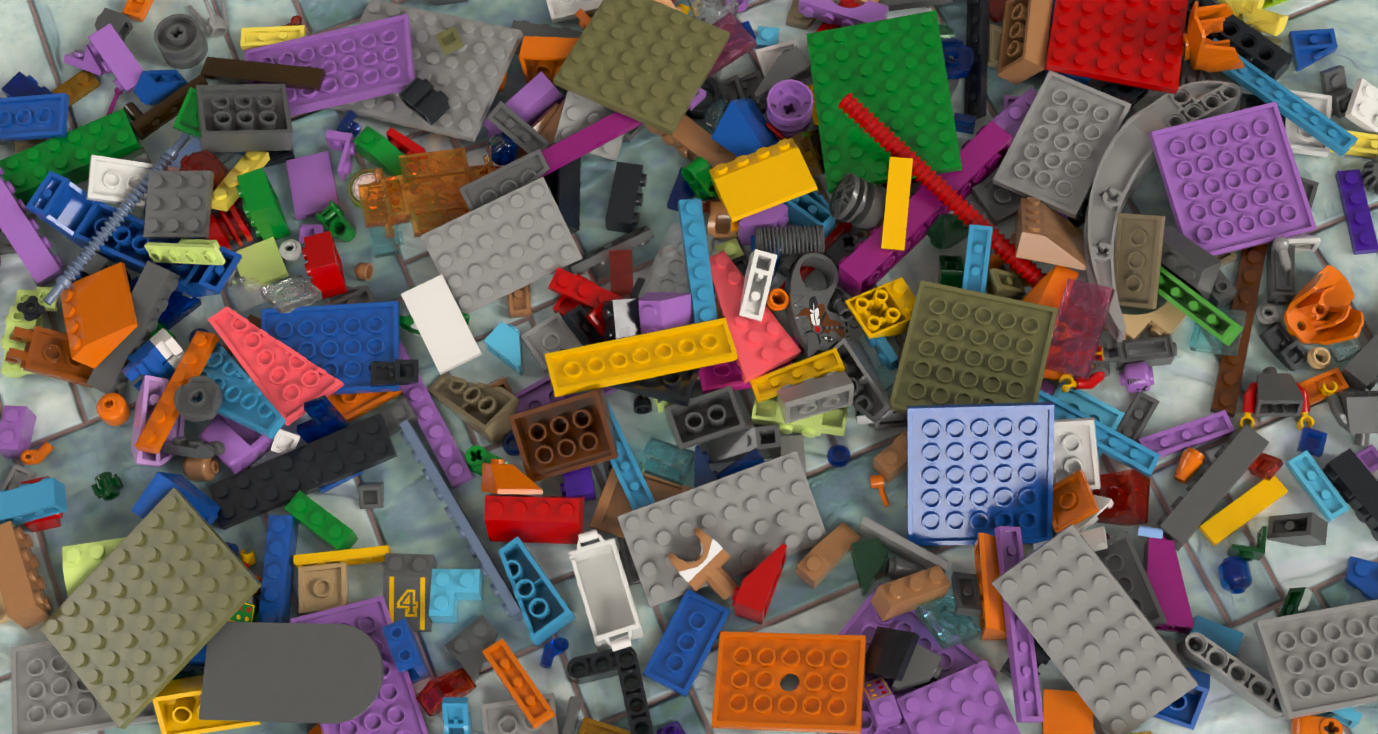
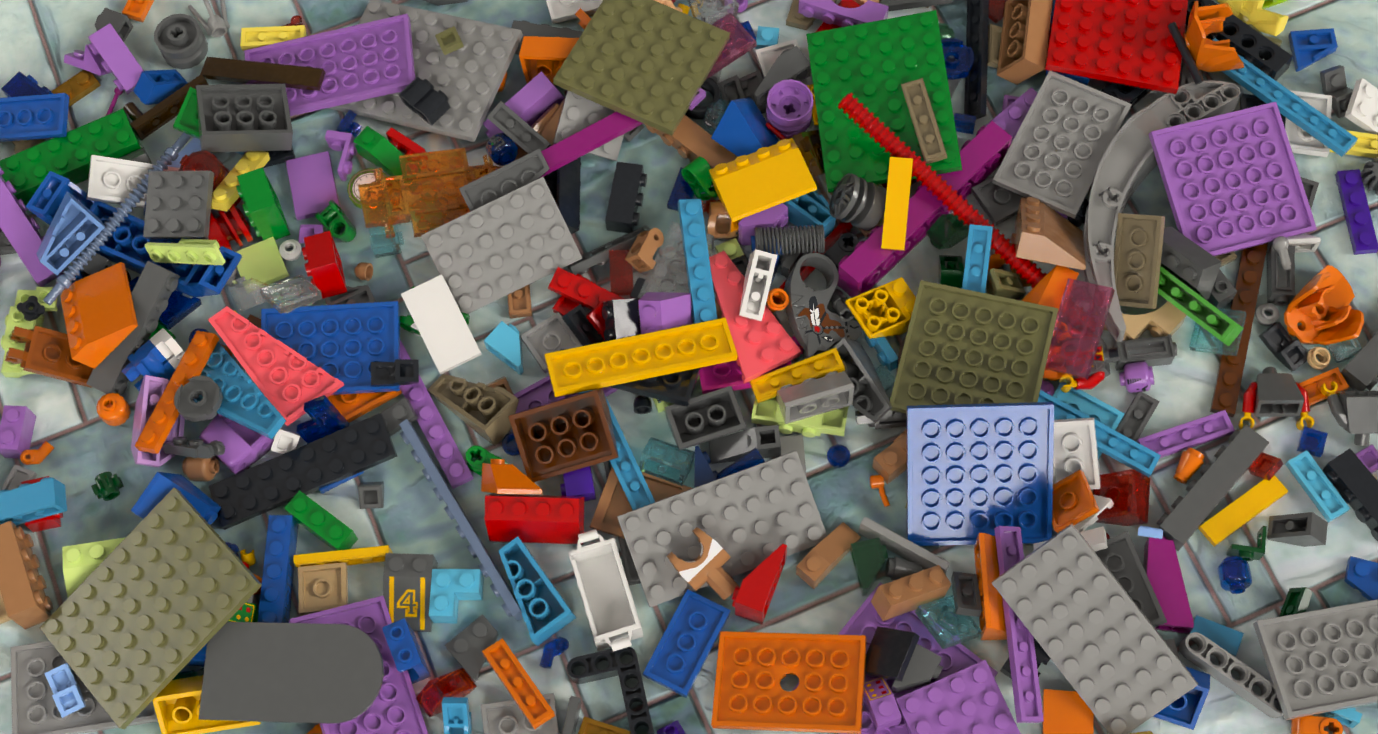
none -> medium blue wedge [36,191,105,276]
none -> light blue slope [44,663,86,718]
none -> medium nougat leg [625,228,664,273]
none -> dark tan tile [901,78,947,164]
none -> black bar [1167,22,1204,85]

